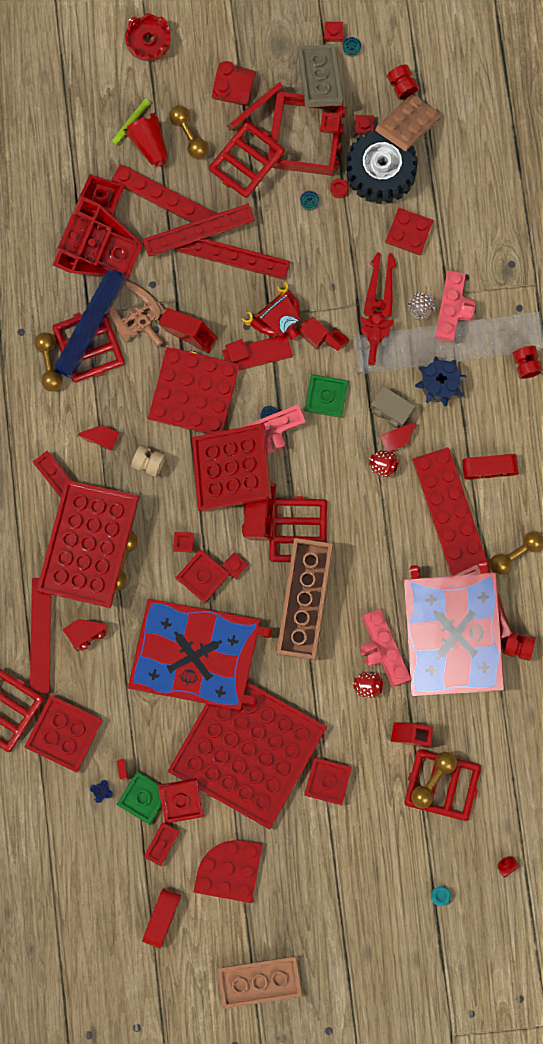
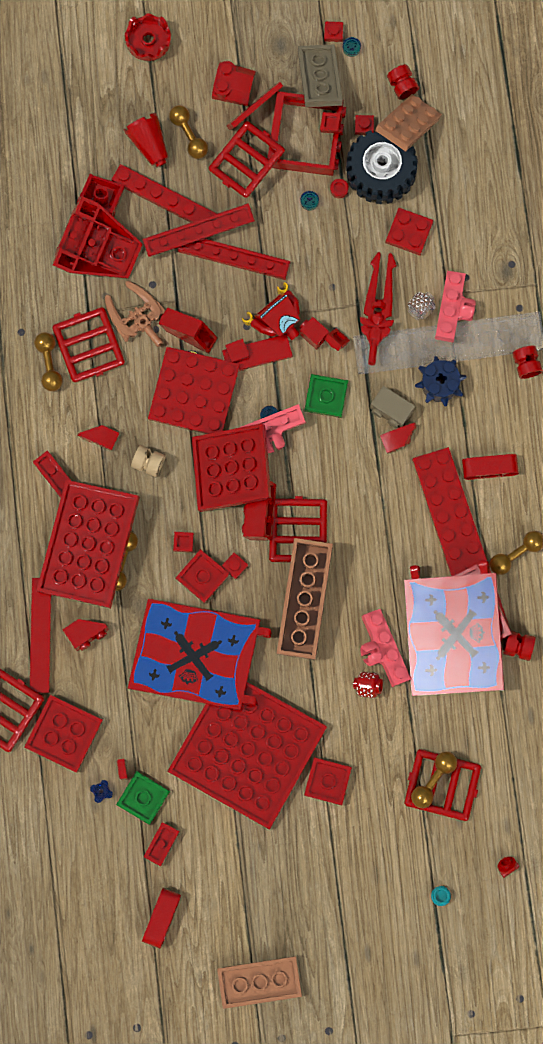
clear blue brick [54,269,125,380] -> none
lime bar [111,99,150,146] -> none
red tile [158,778,204,824] -> none
red plate [193,840,262,903] -> none
red head [369,450,399,477] -> none
red slope [390,722,433,749] -> none

